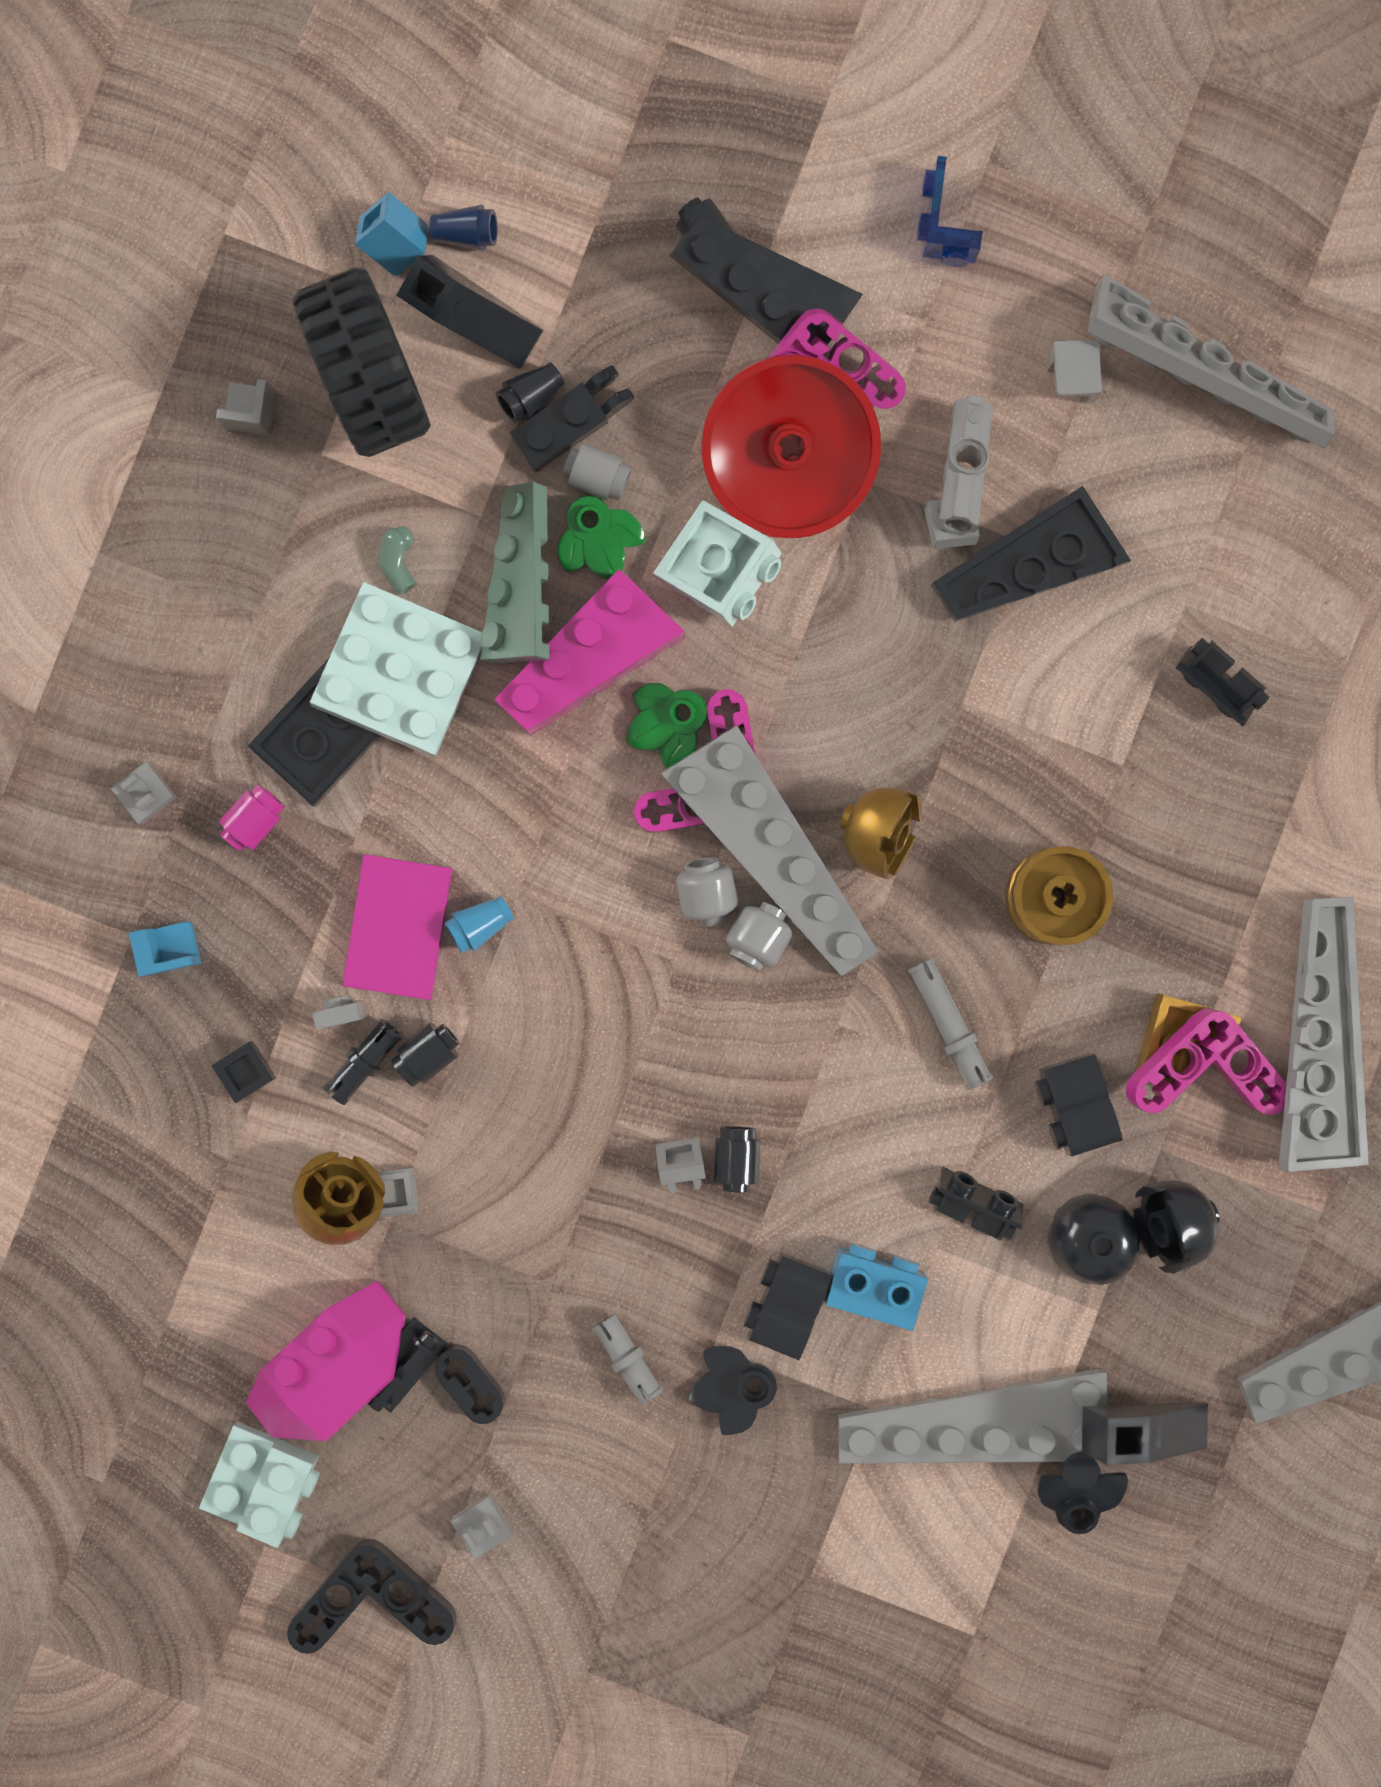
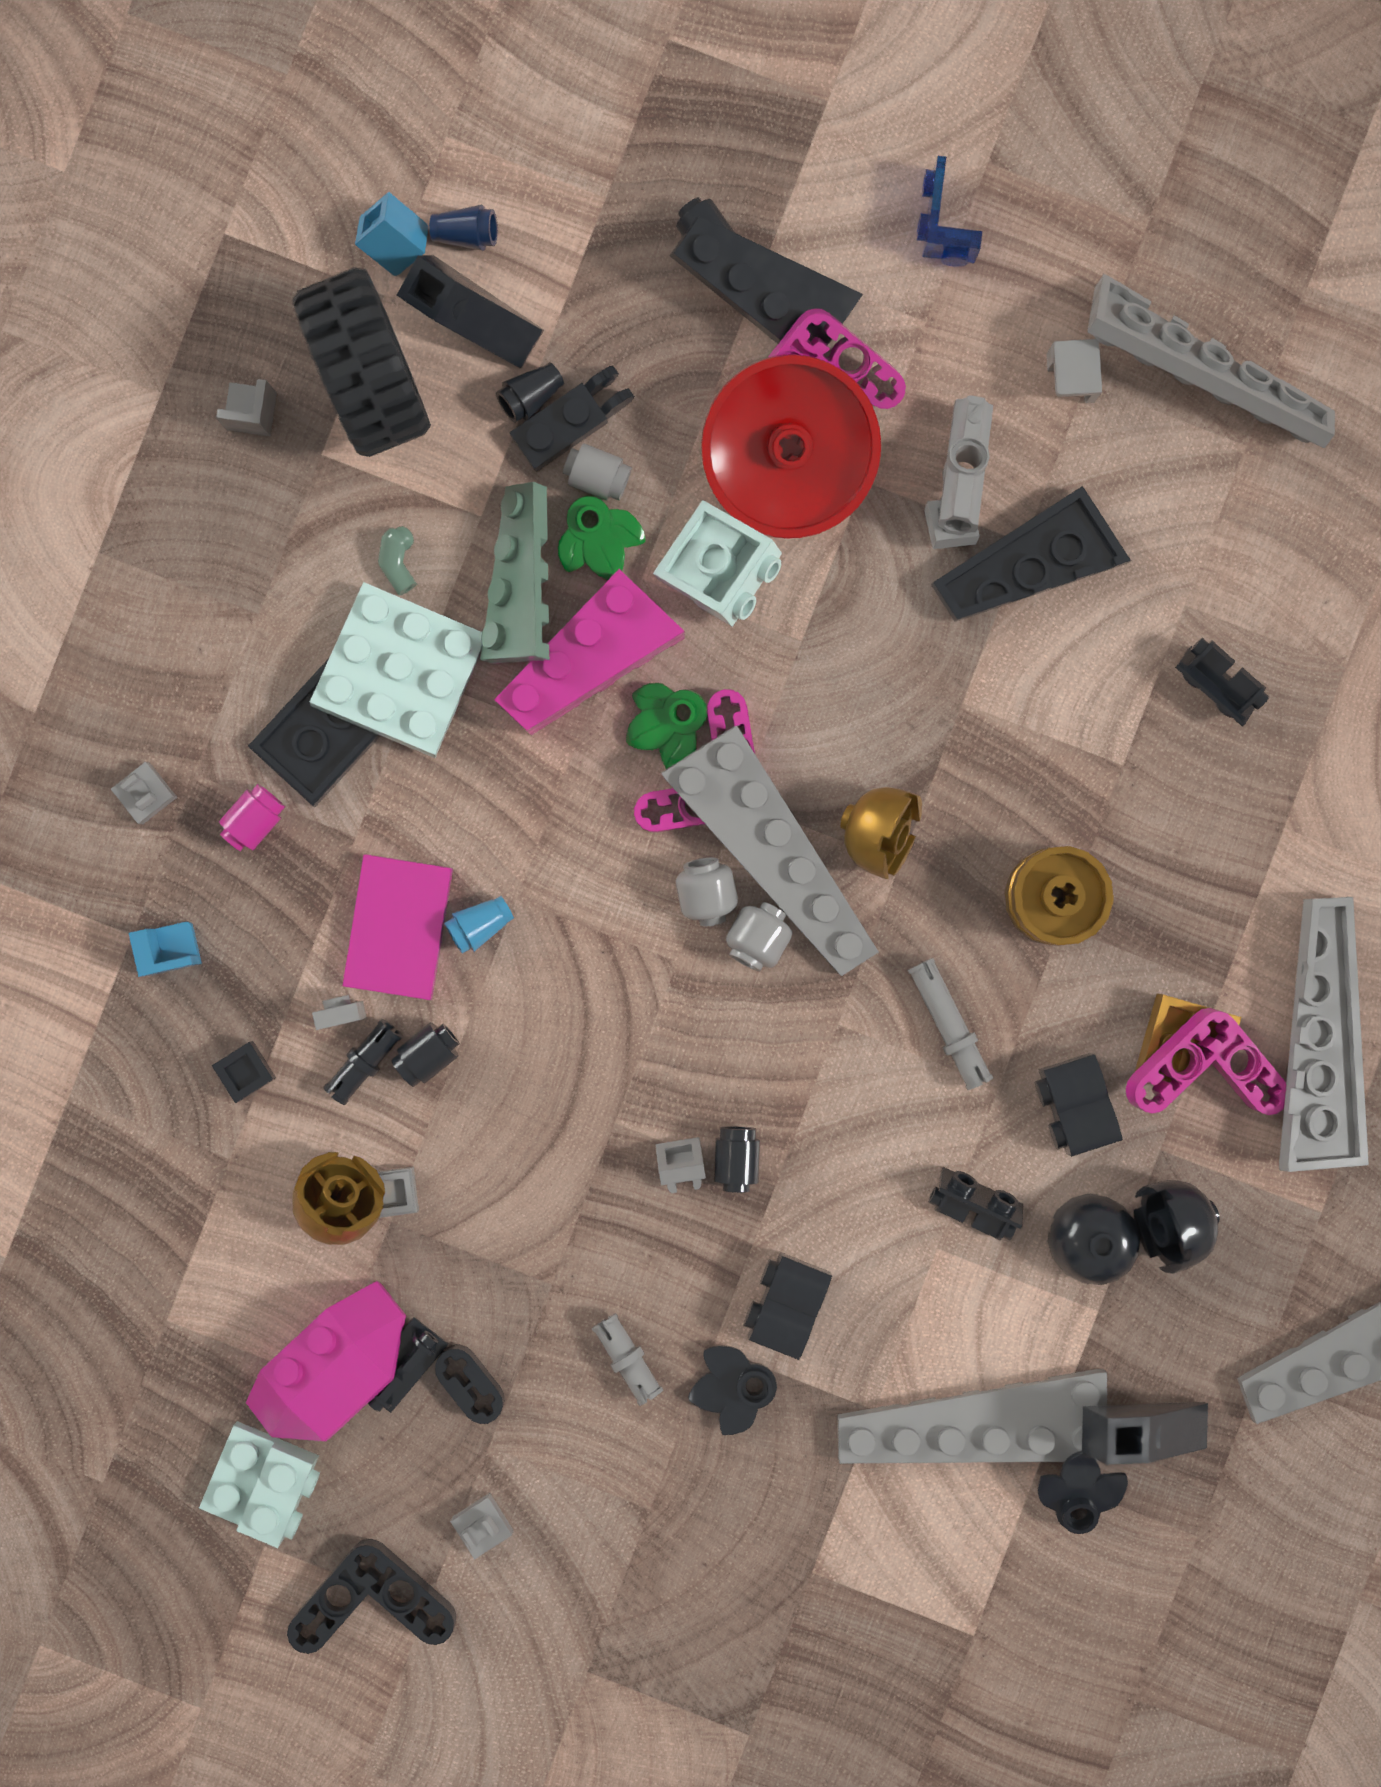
dark azure brick [824,1243,928,1331] -> none

